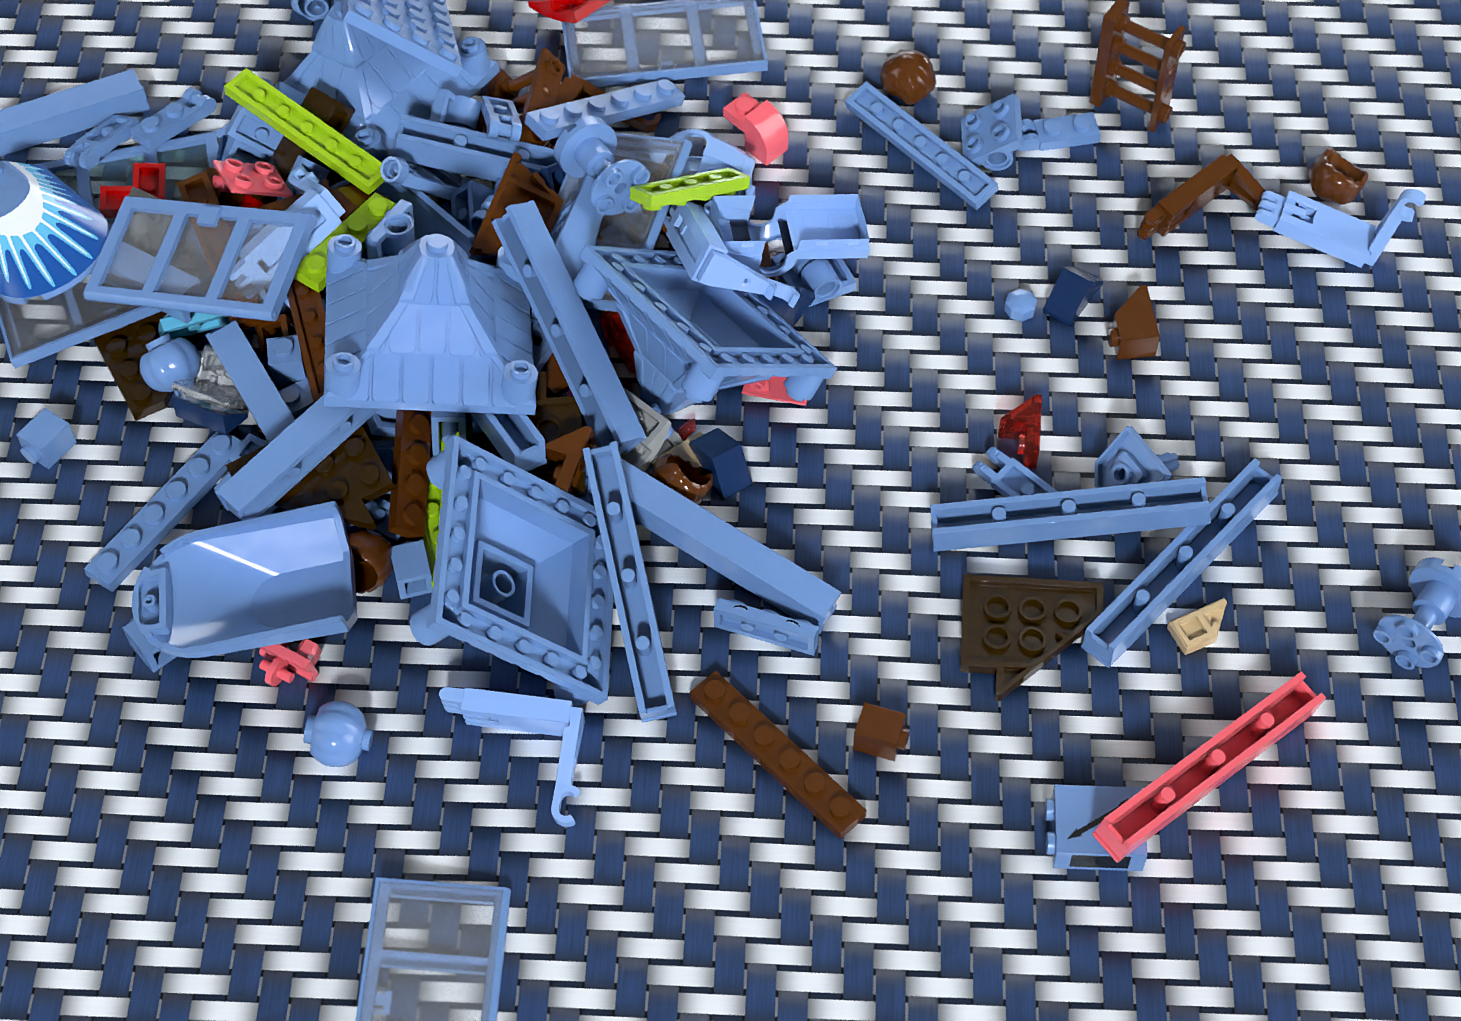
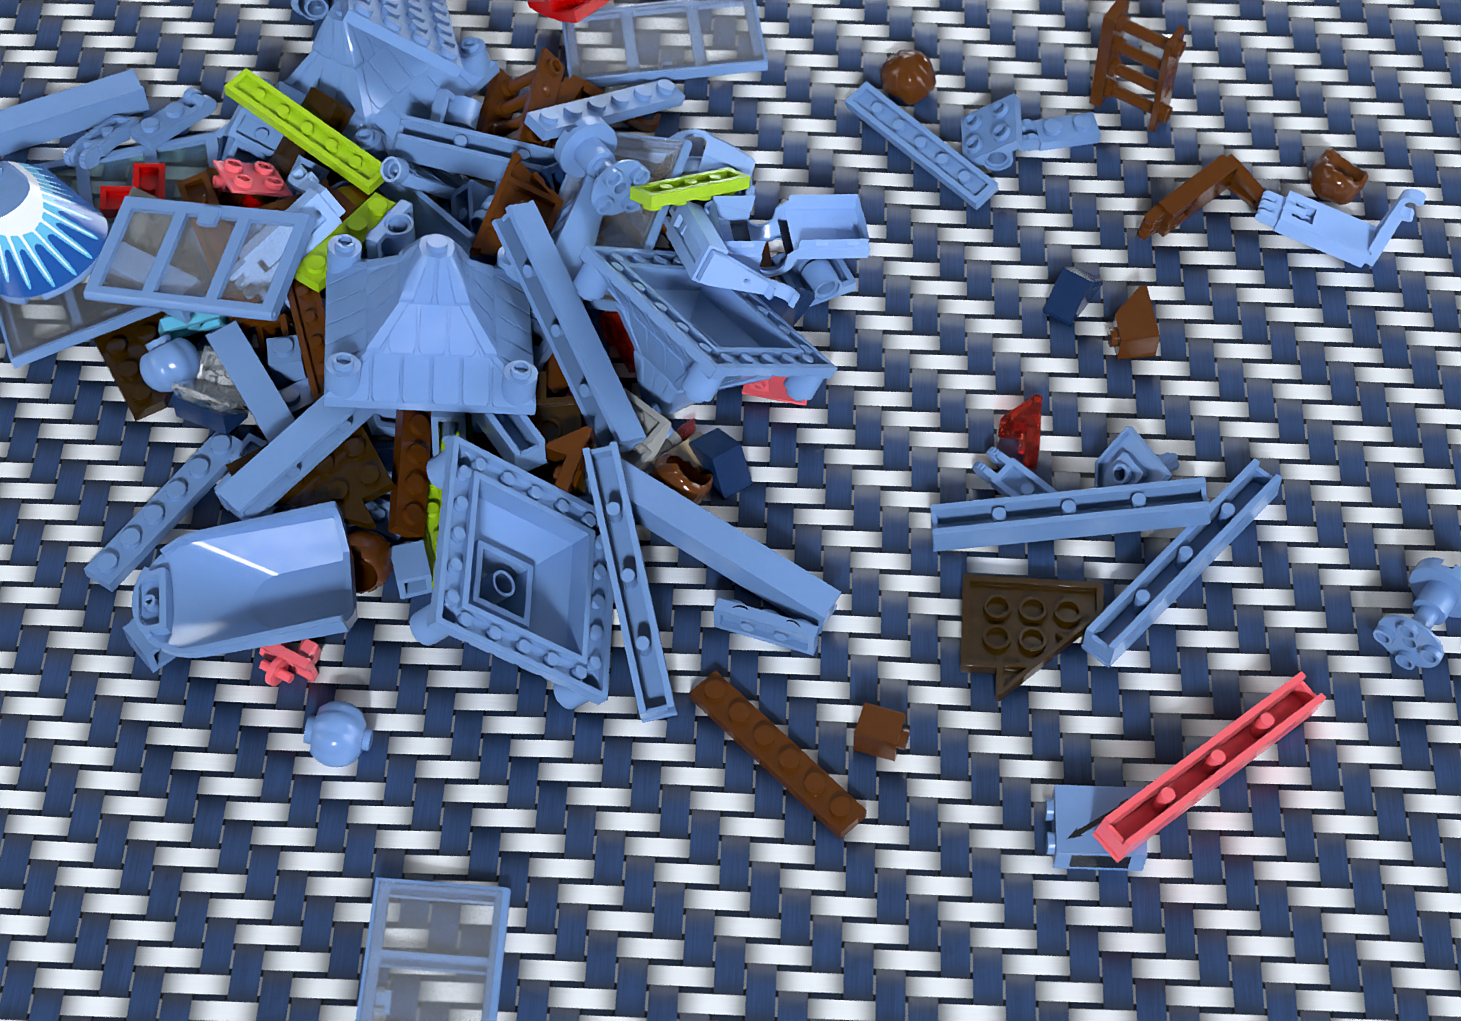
medium blue brick [16,408,77,469] -> none
light blue hinge [439,687,585,827] -> none
medium blue plate [481,96,522,142] -> none
coral brick [723,92,788,166] -> none
medium blue tile [1004,288,1037,322] -> none
tan tile [1167,598,1227,655] -> none

